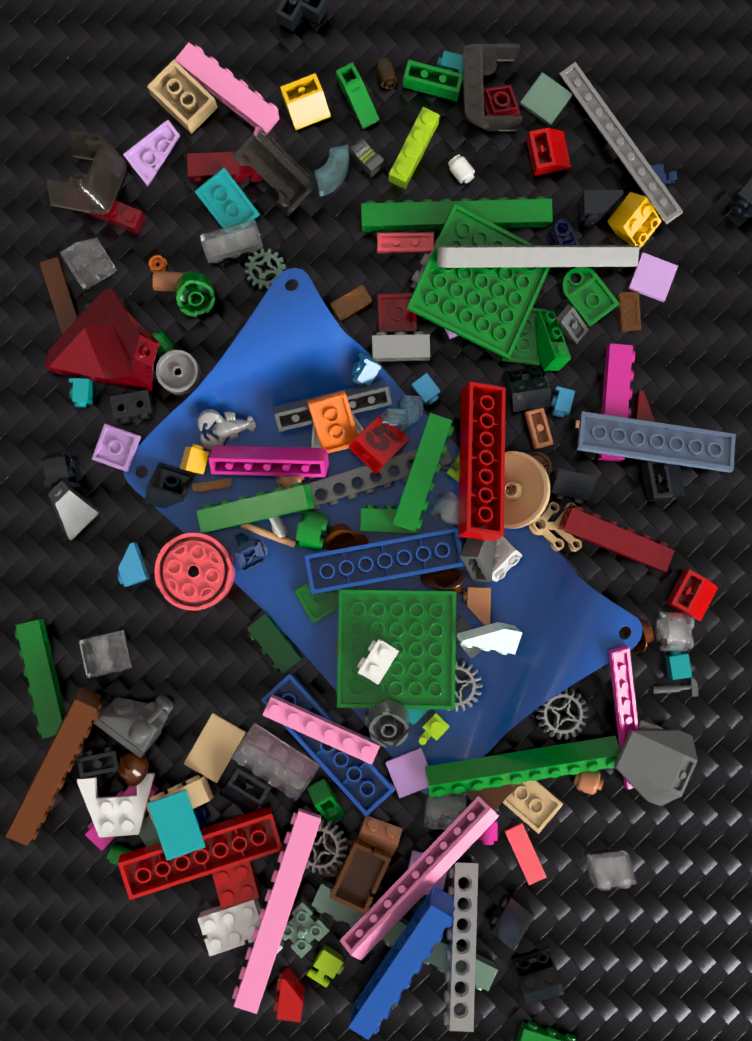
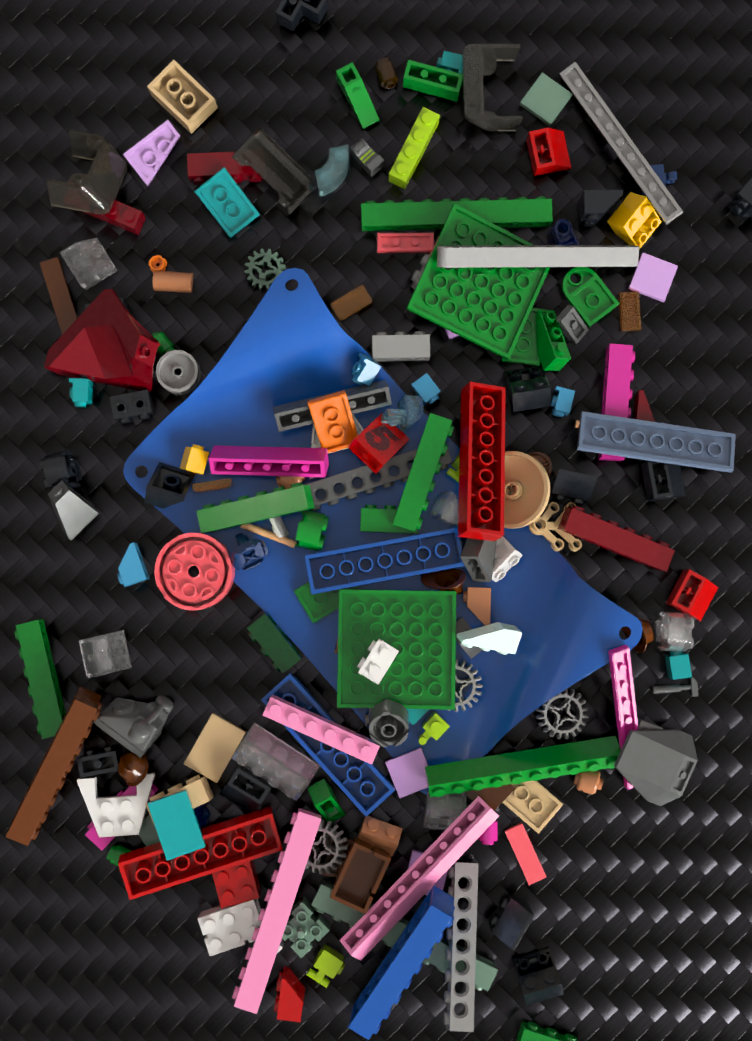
lavender tile [92,423,141,472] -> none
bright pink brick [175,42,280,136] -> none
green brick [175,271,215,317] -> none
light grey animal [198,409,256,450] -> none
clear brick [200,219,263,263] -> none
yellow slope [280,73,331,130] -> none
reddish brown piece [324,524,368,551] -> none
dark red plate [378,293,417,333] -> none
white brick [448,154,475,184] -> none
dark red piece [479,85,521,122] -> none
nougat brick [524,407,554,450] -> none
clear slope [587,851,636,890] -> none

